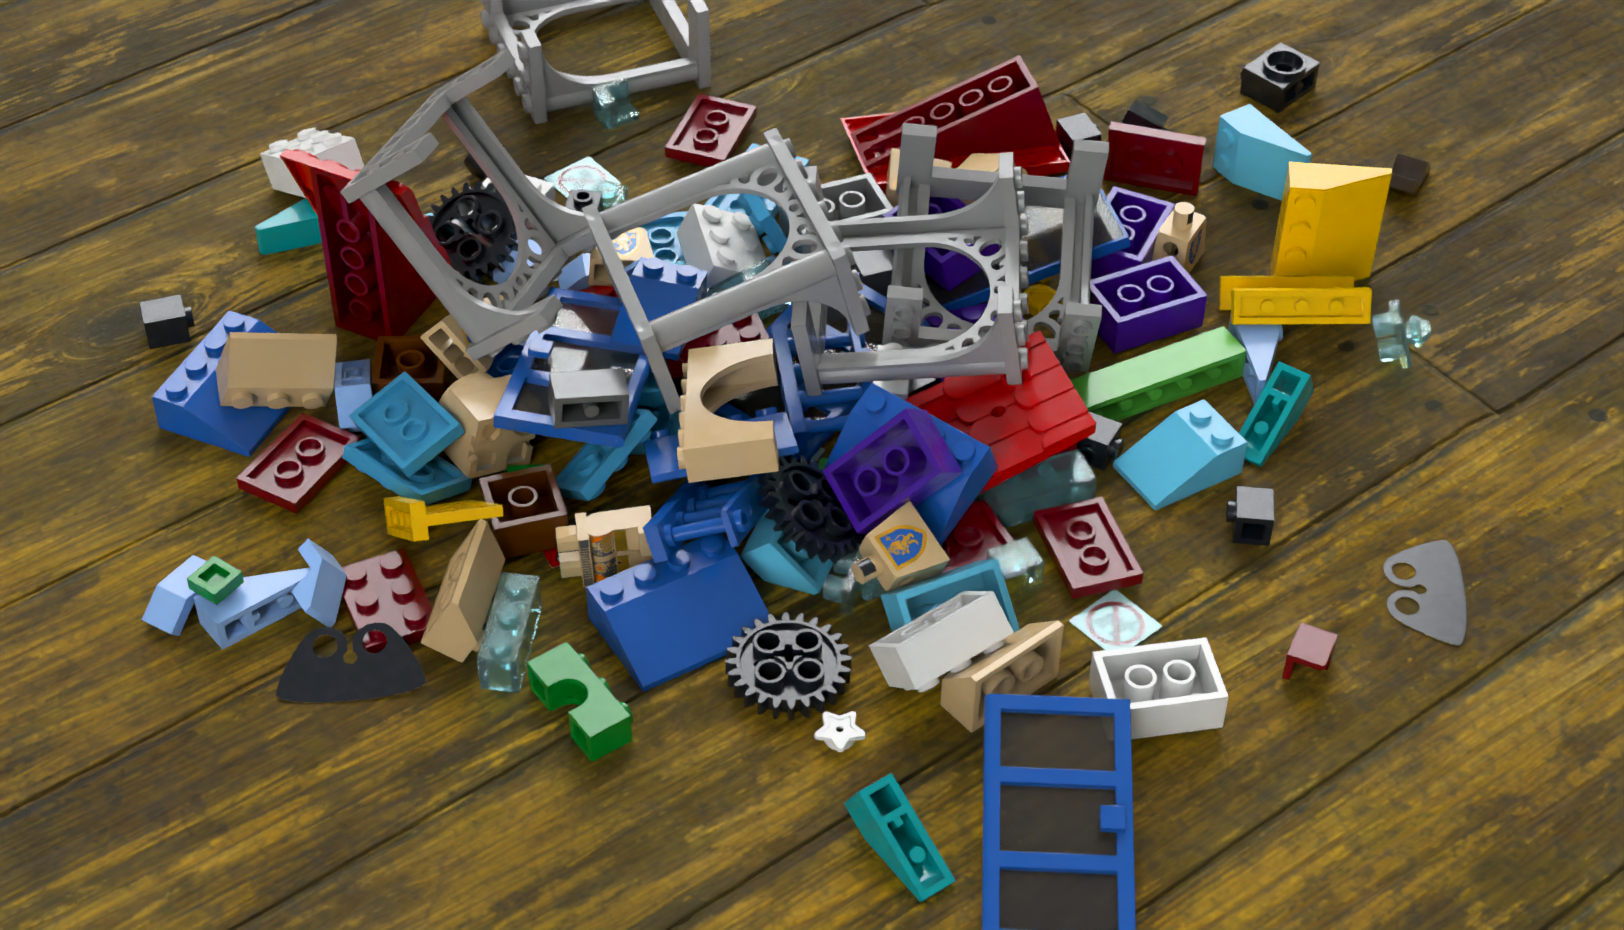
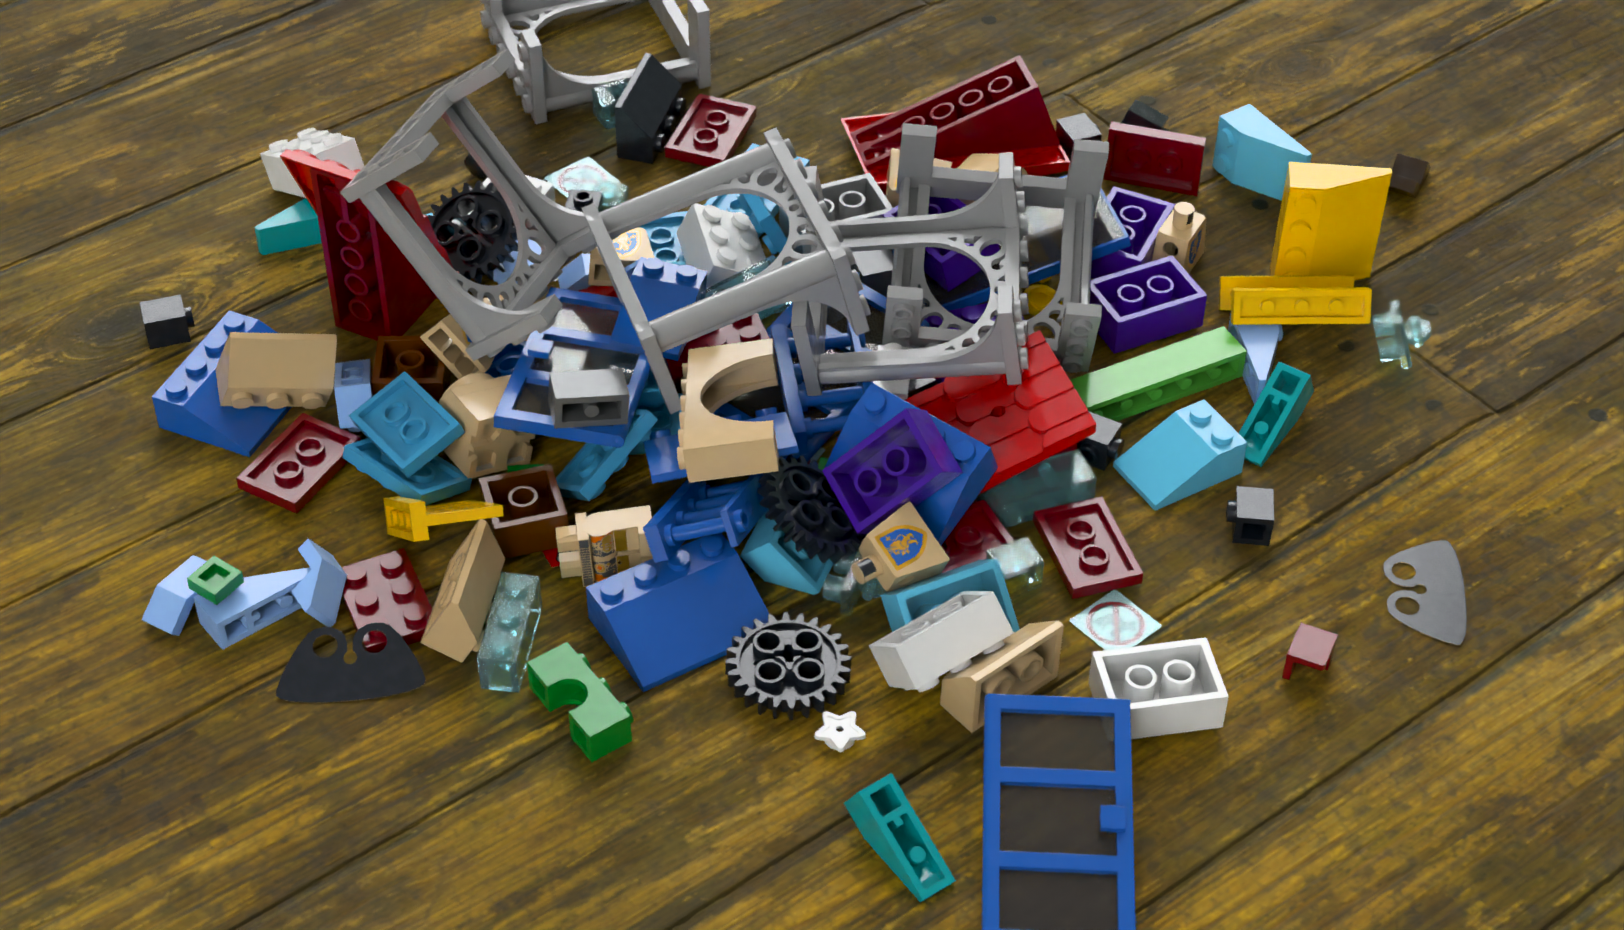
black brick [1240,42,1320,113] -> none
none -> black slope [614,53,686,164]

